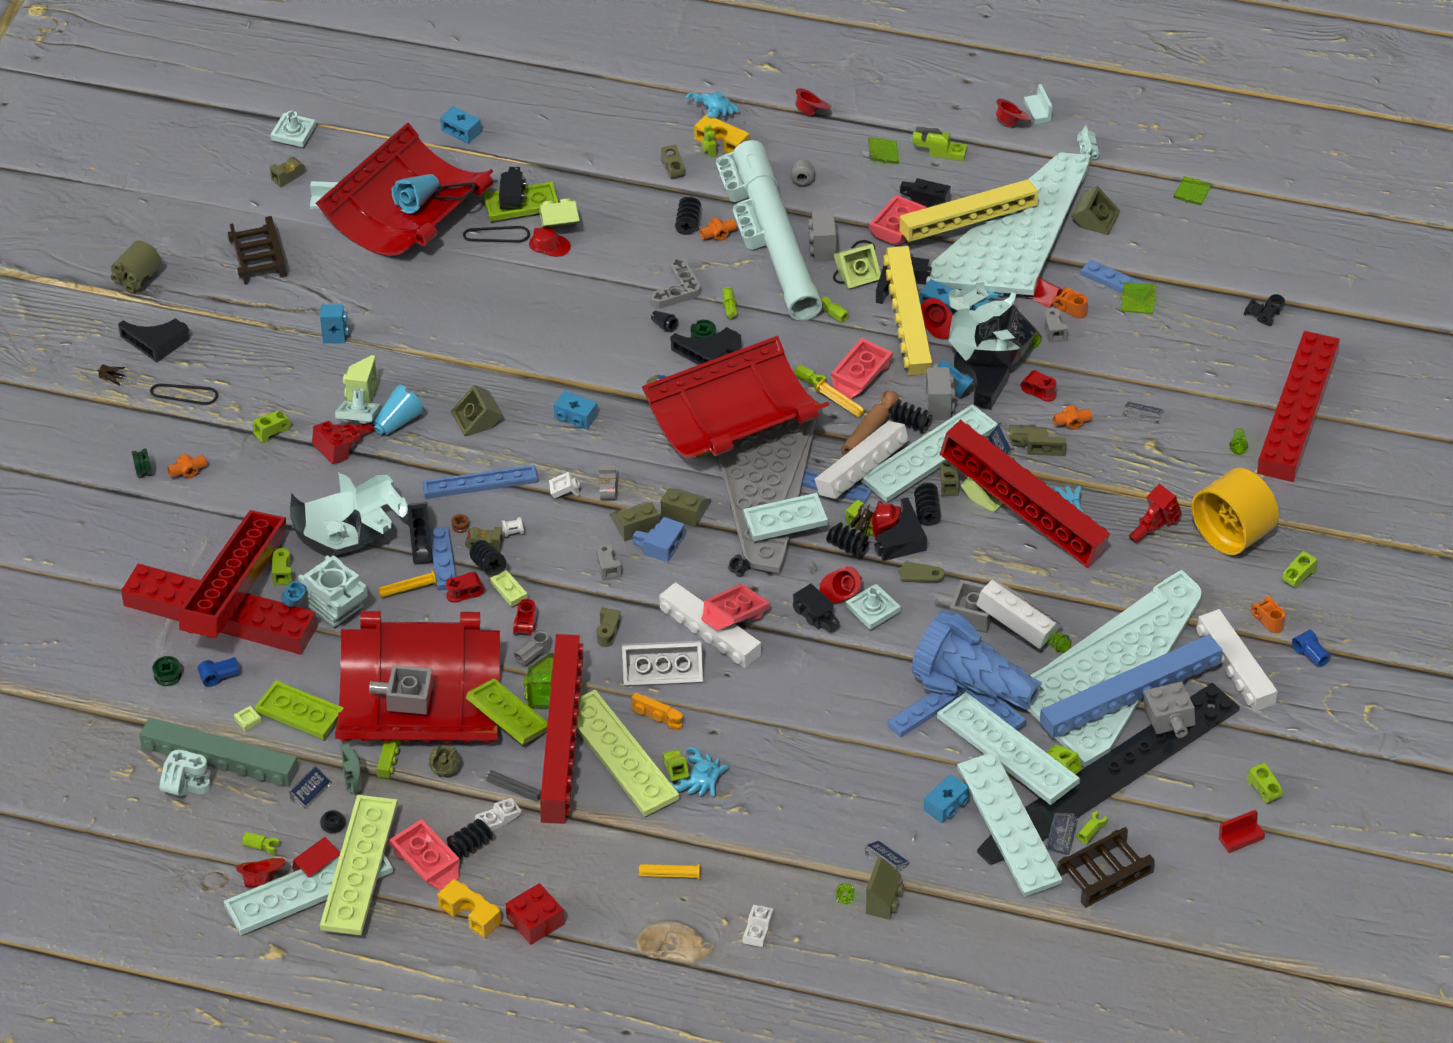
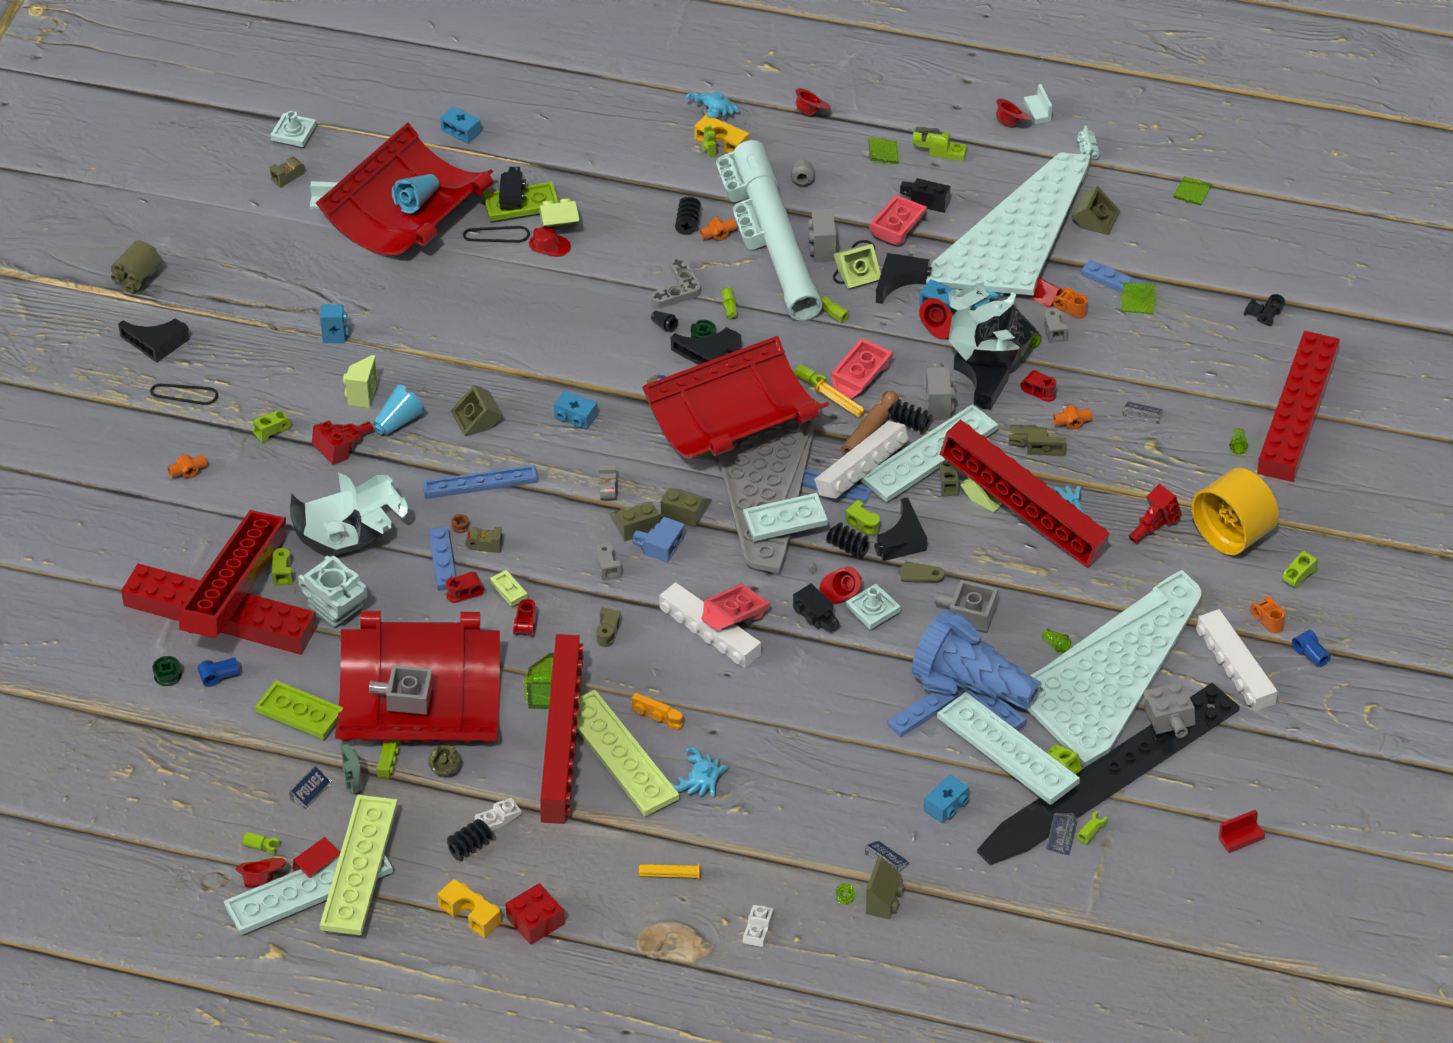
dark brown piece [97,364,125,386] -> none
dark green wheel [131,448,152,477] -> none
sand green brick [139,717,299,787] -> none
light aqua piece [159,750,211,796] -> none
dark brown fence [227,216,287,285] -> none
yellowish green tile [234,706,262,731] -> none
dark azure piece [281,581,306,607] -> none
black plate [320,810,346,834] -> none
light aqua plate [335,388,381,423] -> none
yellow axle [378,570,437,598] -> none
coral slope [389,819,460,891] -> none
black arch [407,502,433,563] -> none
black piece [434,182,475,200] -> none
lime plate [466,678,548,745] -> none
black piece [469,540,506,576] -> none
dark grey axle [486,770,541,802] -> none
white bush [501,517,524,537] -> none
light grey piece [513,629,550,666] -> none
white bracket [549,472,580,499] -> none
white slope [622,640,703,685] -> none
olive leg [661,145,684,178] -> none
lime leg [662,749,689,781] -> none
black plate [728,554,750,577] -> none
dark brown piece [849,504,873,534] -> none
red piece [871,500,901,539] -> none
light yellow brick [883,246,932,375] -> none
light yellow brick [900,179,1038,242] -> none
black piece [914,483,941,526] -> none
dark azure piece [937,359,974,398] -> none
light aqua plate [957,751,1062,897] -> none
white slope [976,580,1062,649] -> none
slope [988,422,1015,459] -> none
medium blue brick [1040,634,1223,739] -> none
dark brown fence [1057,827,1155,908] -> none
lime leg [1246,762,1283,803] -> none

